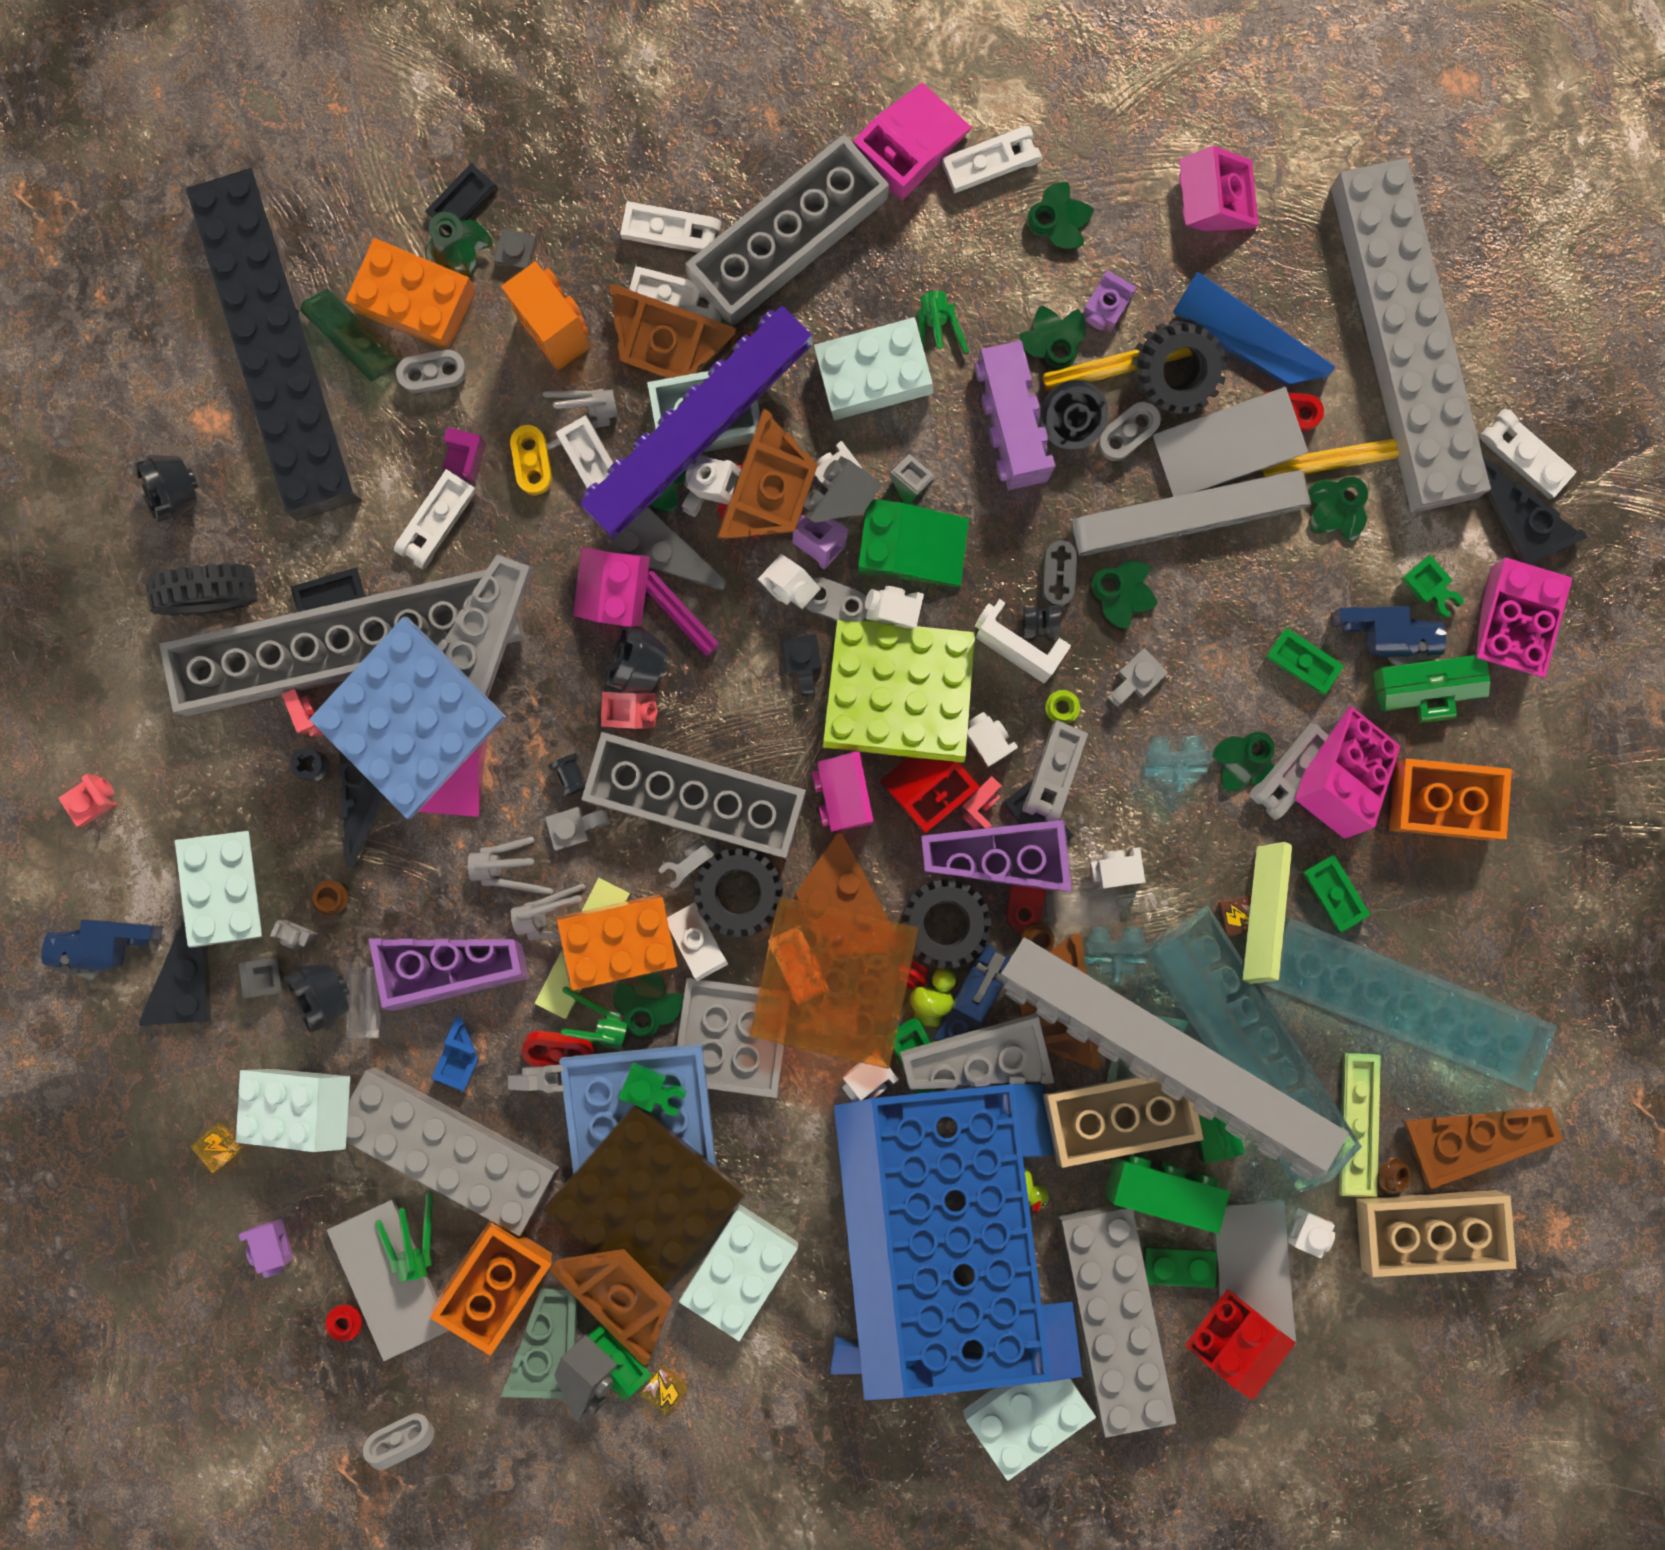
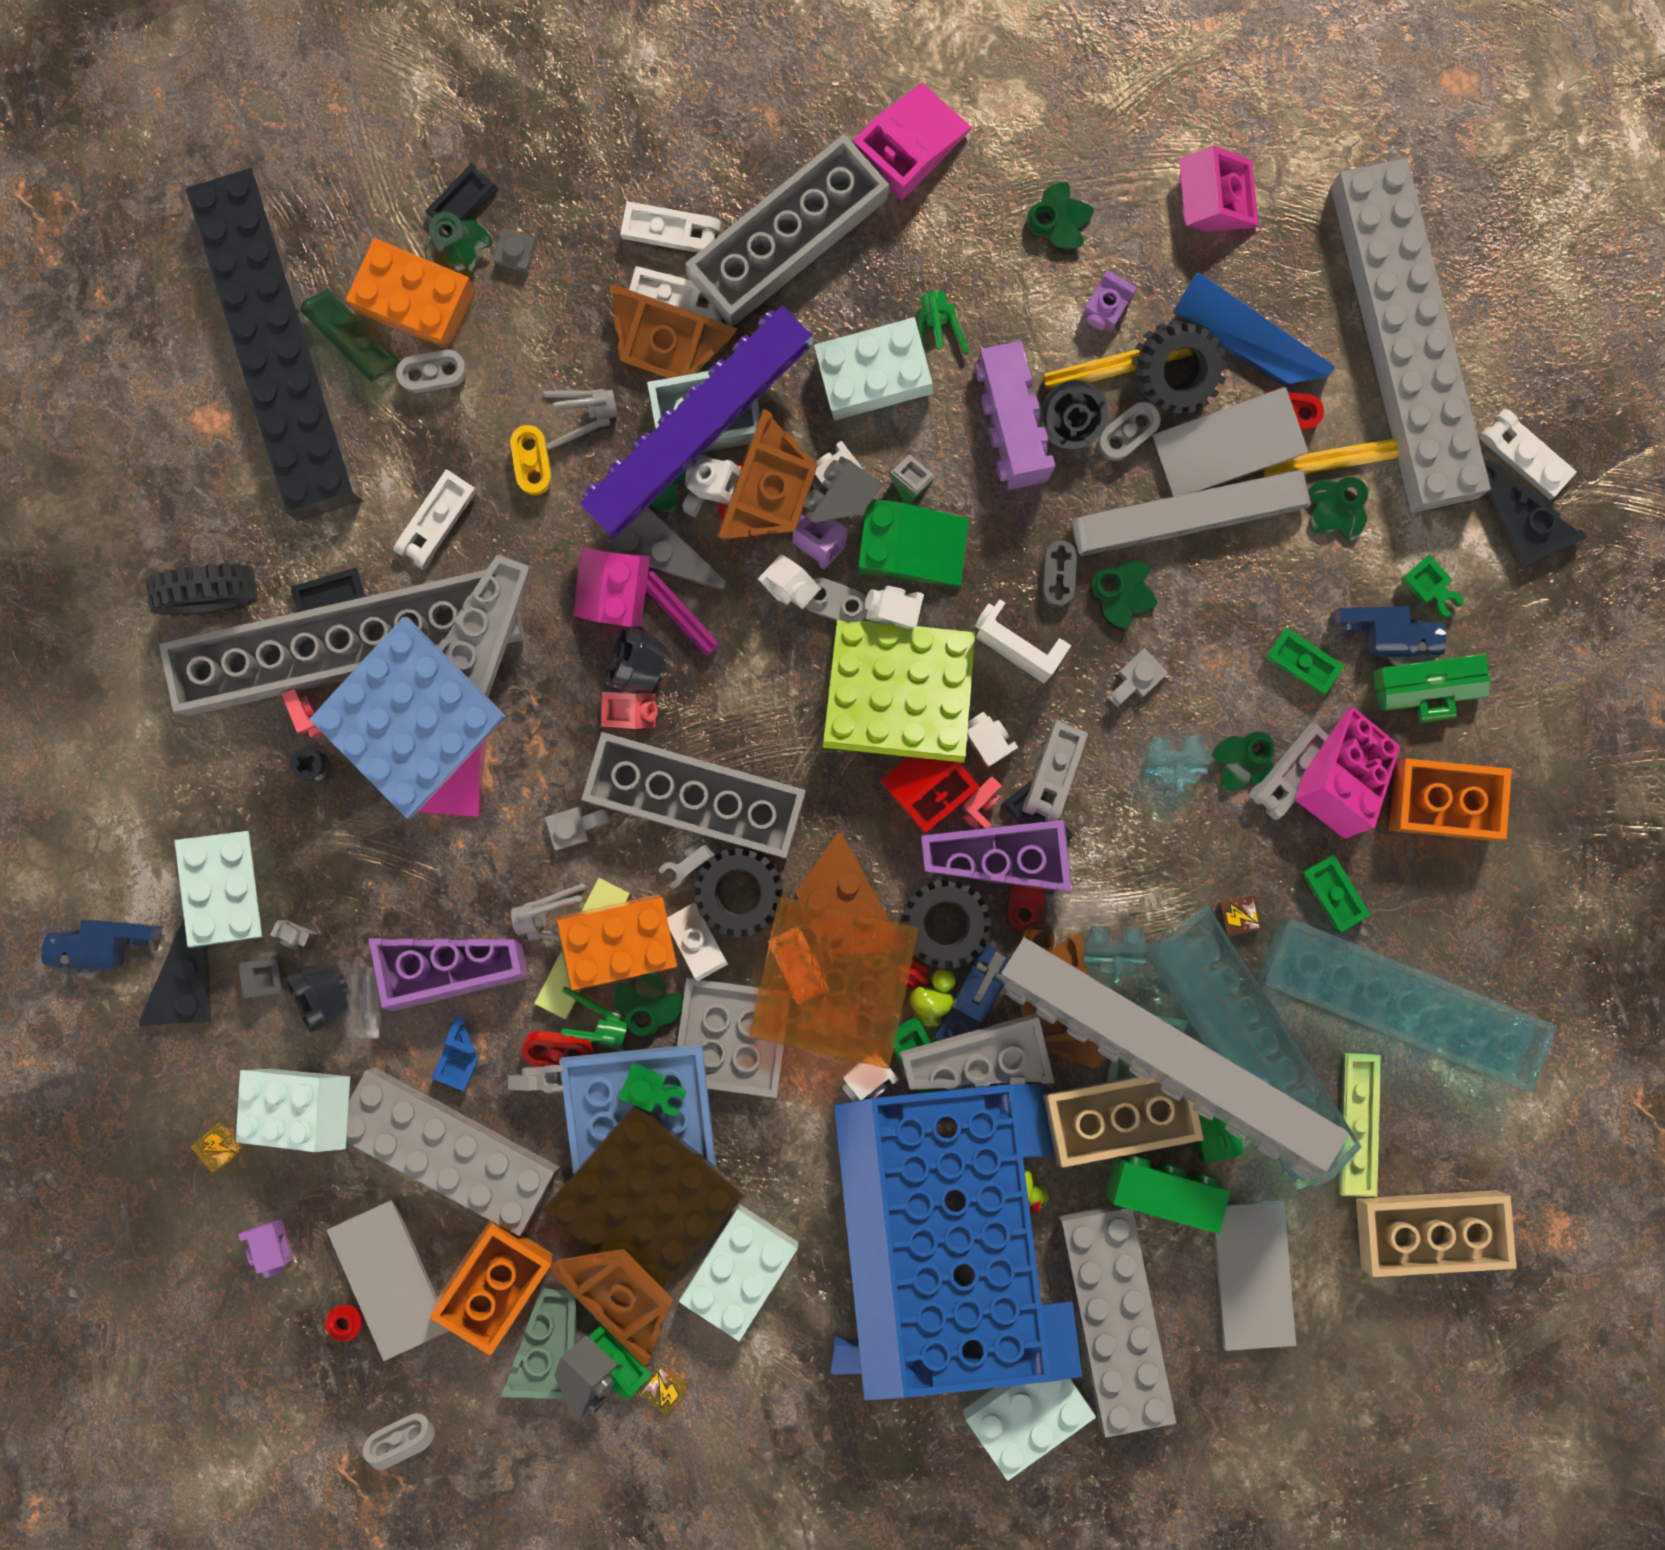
coral bracket [59,773,117,828] -> none
black cone [134,455,198,522] -> none
reddish brown plate [312,881,348,916] -> none
black wing [338,750,385,869] -> none
green plant [375,1192,433,1282] -> none
magenta panel [442,427,486,483] -> none
light grey plant [468,837,554,895] -> none
orange brick [501,261,591,371] -> none
black bush [548,753,587,798] -> none
white plate [555,415,613,488] -> none
black plate [782,634,822,697] -> none
dark pink slope [812,751,873,833] -> none
white plate [942,126,1043,194] -> none
dark green plate [1019,305,1086,370] -> none
black wheel [1022,605,1061,640] -> none
lime plate [1045,690,1080,724] -> none
white brick [1090,847,1145,889] -> none
green plate [1143,1246,1217,1288] -> none
red slope [1185,1288,1296,1400] -> none
yellowish green tile [1243,842,1292,984] -> none
white brick [1287,1208,1335,1258] -> none
reddish brown plate [1378,1157,1411,1194] -> none
dark orange wing [1402,1106,1563,1189] -> none
dark pink slope [1476,557,1573,678] -> none

